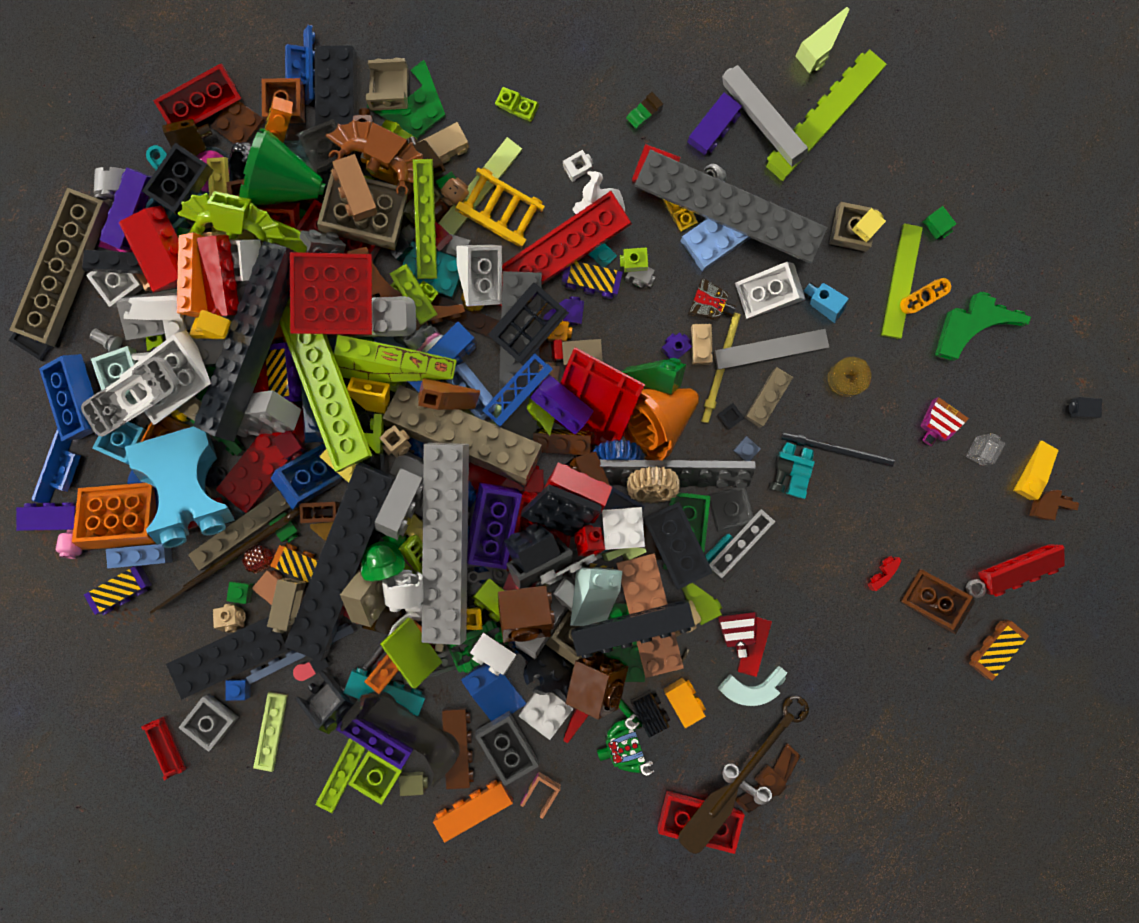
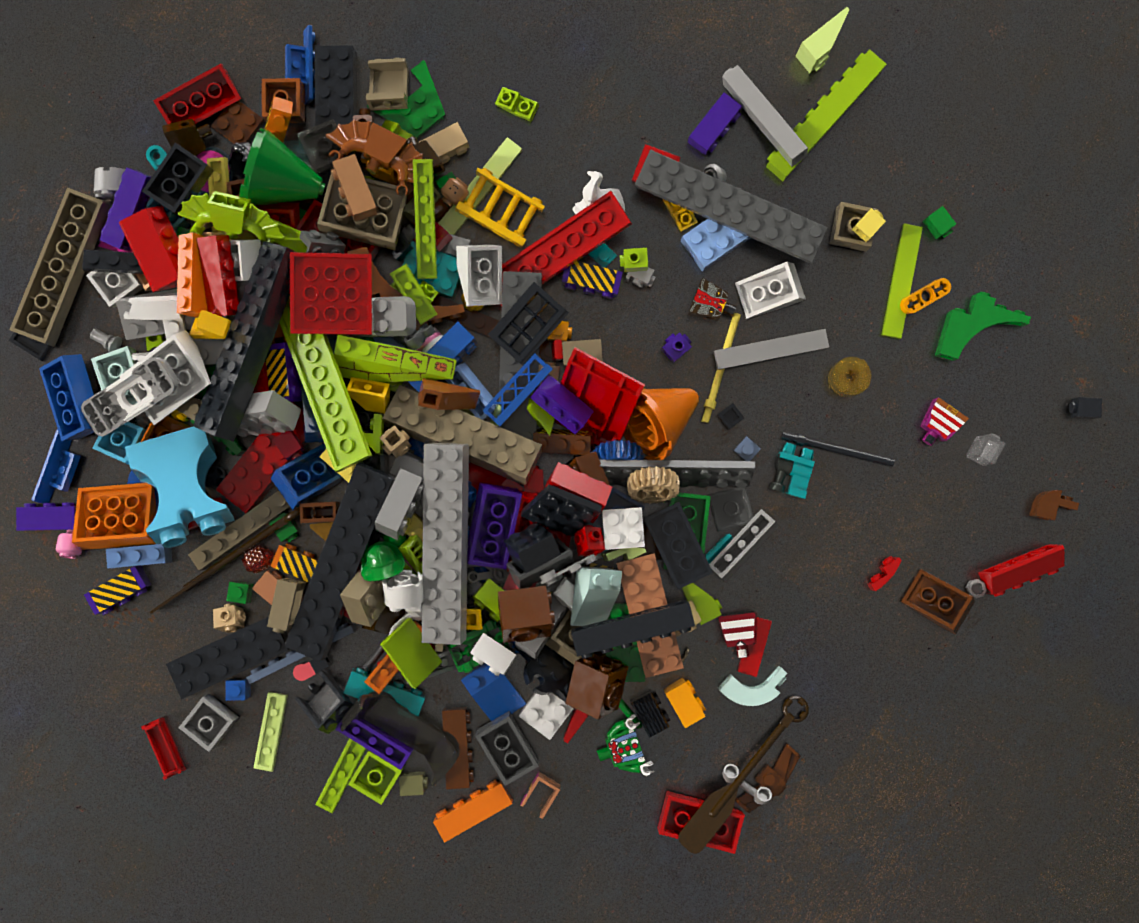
dark purple slope [543,296,584,326] -> none
white brick [563,150,593,182] -> none
green slope [621,358,686,394] -> none
leg [626,92,663,130] -> none
tan brick [691,324,713,365] -> none
dark tan brick [744,367,793,428] -> none
dark azure torso [804,282,849,323] -> none
brick [969,620,1029,681] -> none
yellow slope [1013,441,1058,500] -> none

